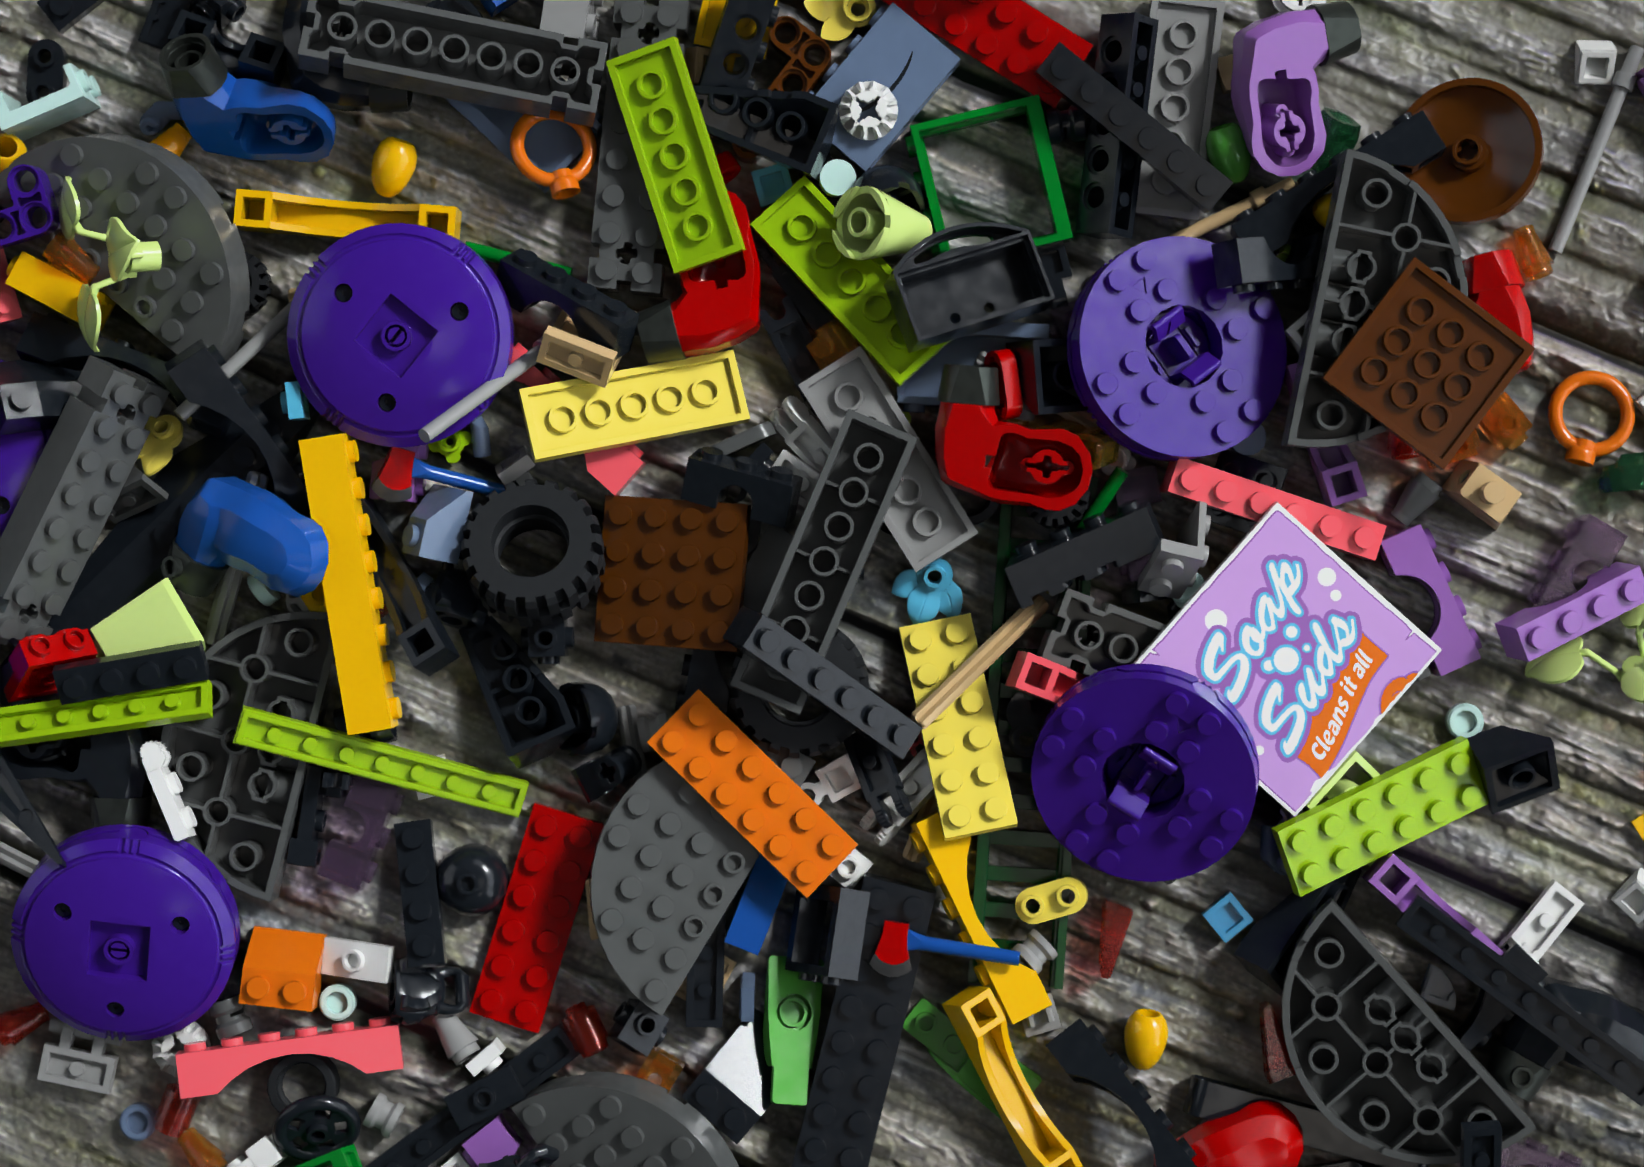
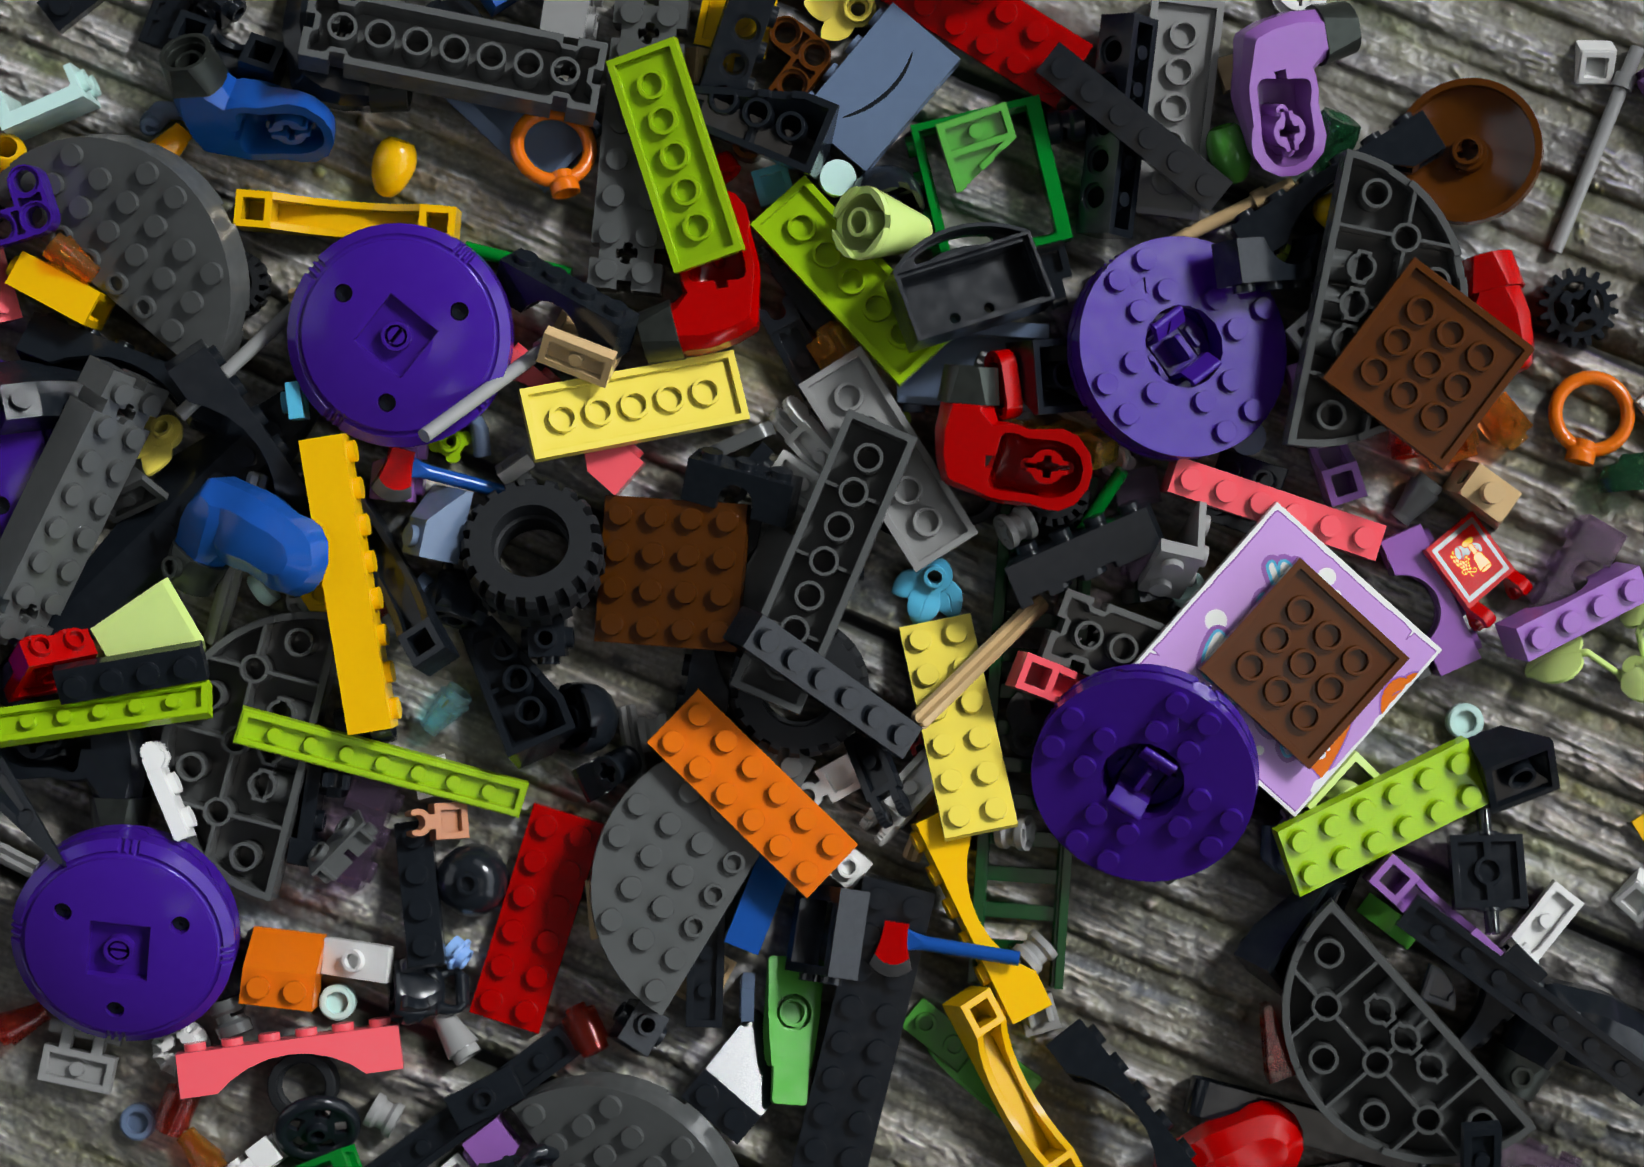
black plate [26,39,68,103] -> none
yellowish green plant [59,176,162,352] -> none
white plate [465,1037,506,1077] -> none
clear orange brick [635,1046,685,1094] -> none
white gear [839,81,898,140] -> none
light yellow plate [1015,876,1088,924] -> none
clear red slope [1098,897,1133,979] -> none
yellow animal [1124,1009,1168,1070] -> none
dark azure plate [1201,891,1254,943] -> none
clear orange cone [1512,225,1554,282] -> none
none -> dark grey hinge [307,809,379,884]
none -> nougat plate [405,802,470,841]
none -> clear light blue cone [420,682,472,736]
none -> light blue plate [445,936,474,970]
none -> bright green wing [934,102,1017,193]
none -> light grey wheel [993,505,1038,549]
none -> light grey wheel [994,814,1036,851]
none -> reddish brown plate [1197,557,1410,769]
none -> bright green piece [1356,893,1416,950]
none -> flag [1422,511,1533,632]
none -> black plate [1447,809,1529,935]
none -> black gear [1535,267,1619,348]

